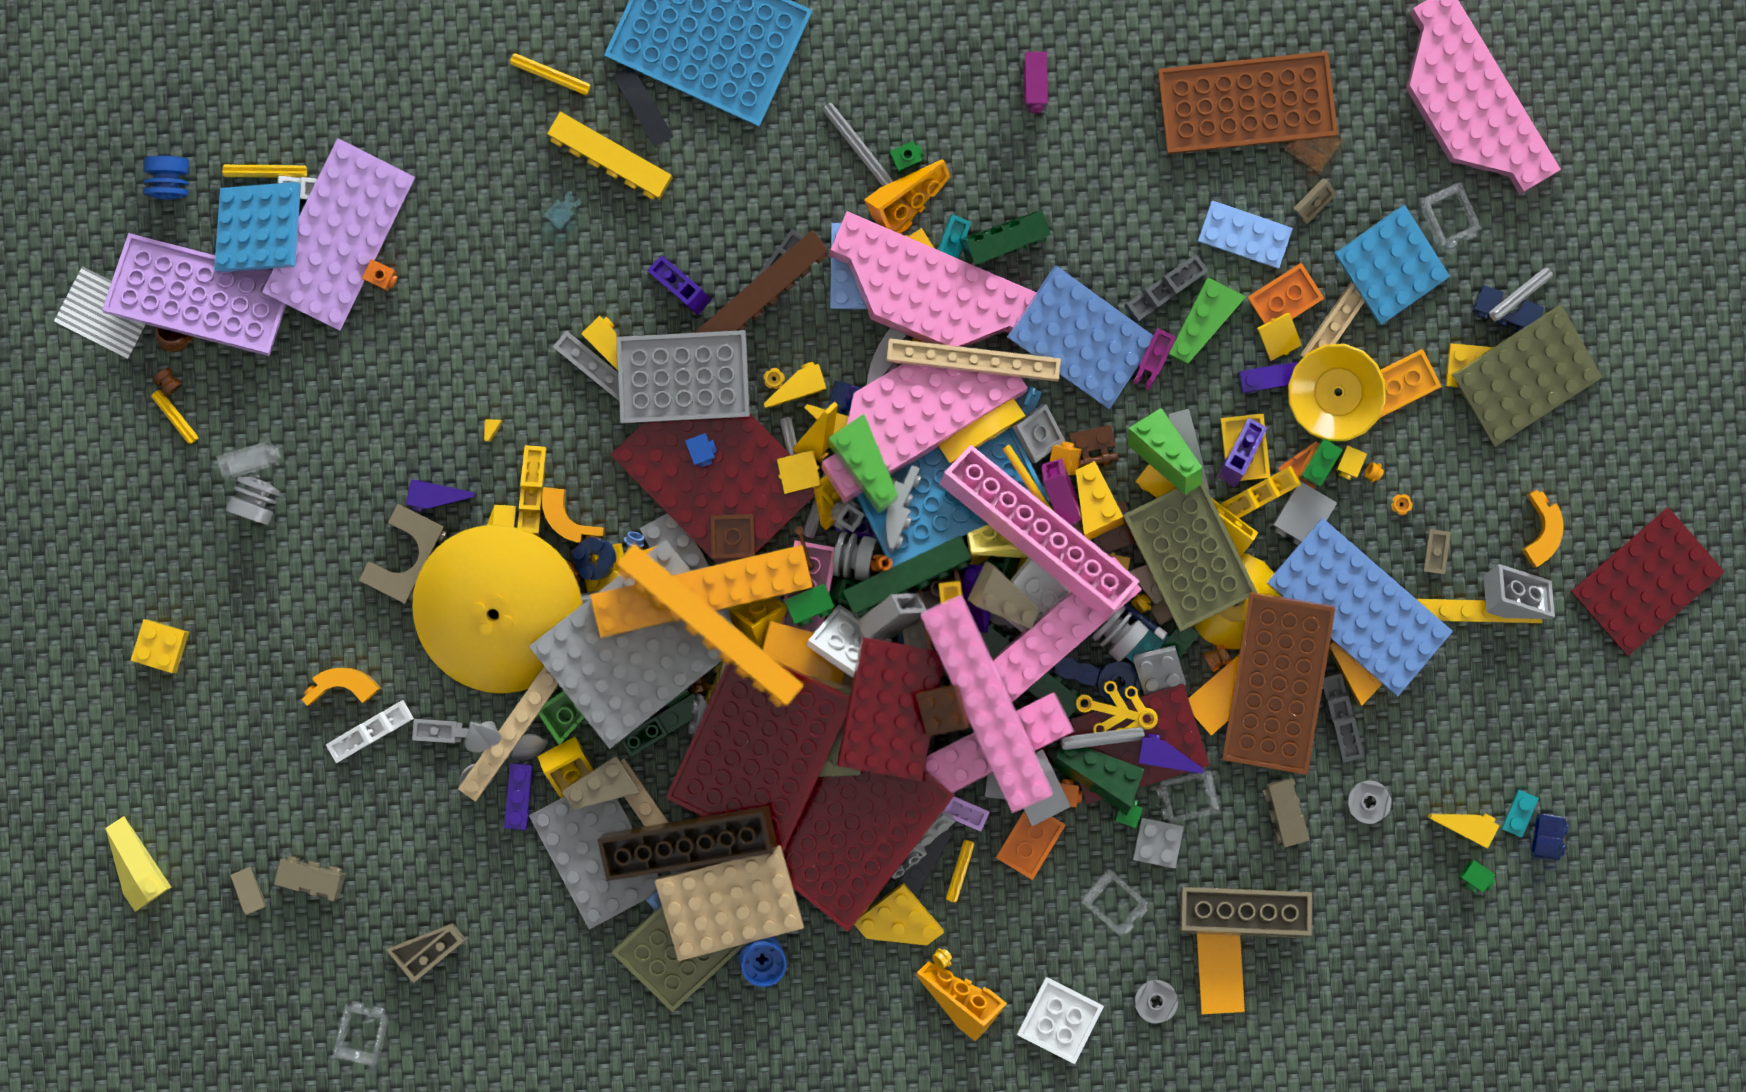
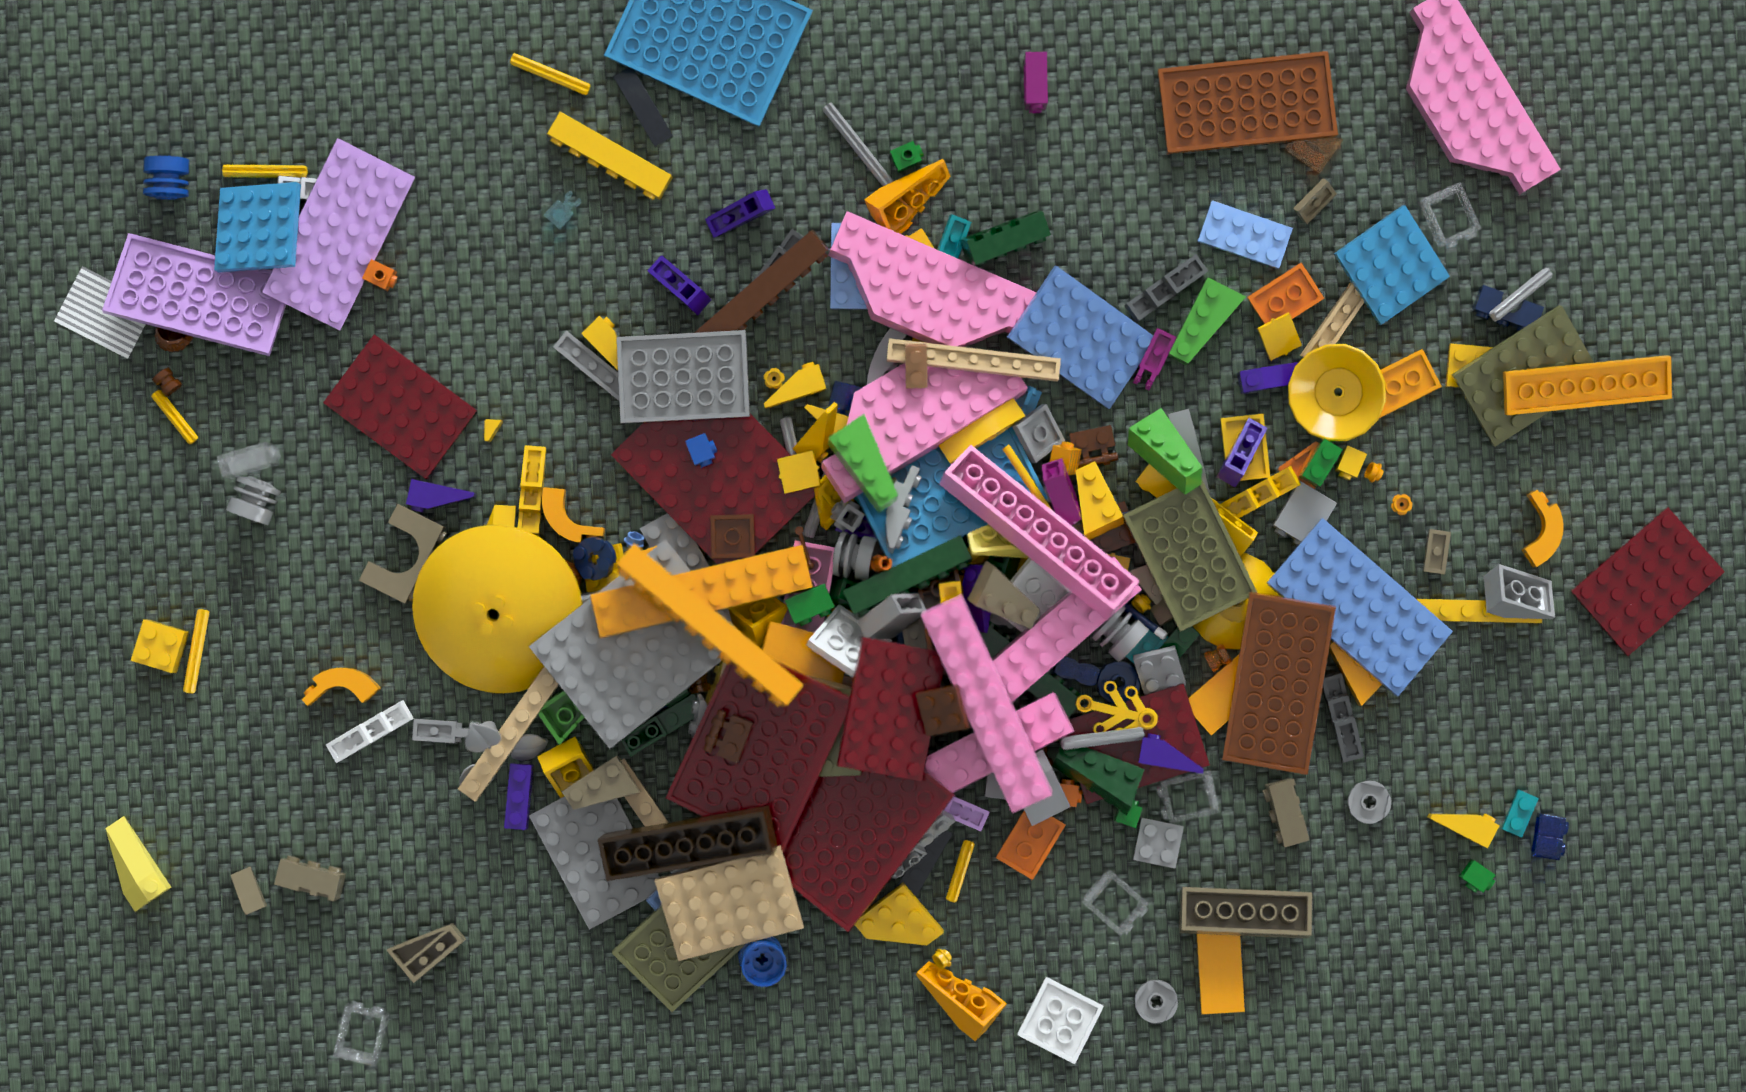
none -> yellow axle [183,609,209,694]
none -> dark red plate [323,334,478,479]
none -> reddish brown plate [703,709,754,763]
none -> dark purple slope [705,189,776,238]
none -> medium nougat plate [905,344,928,389]
none -> light orange plate [1503,355,1672,415]

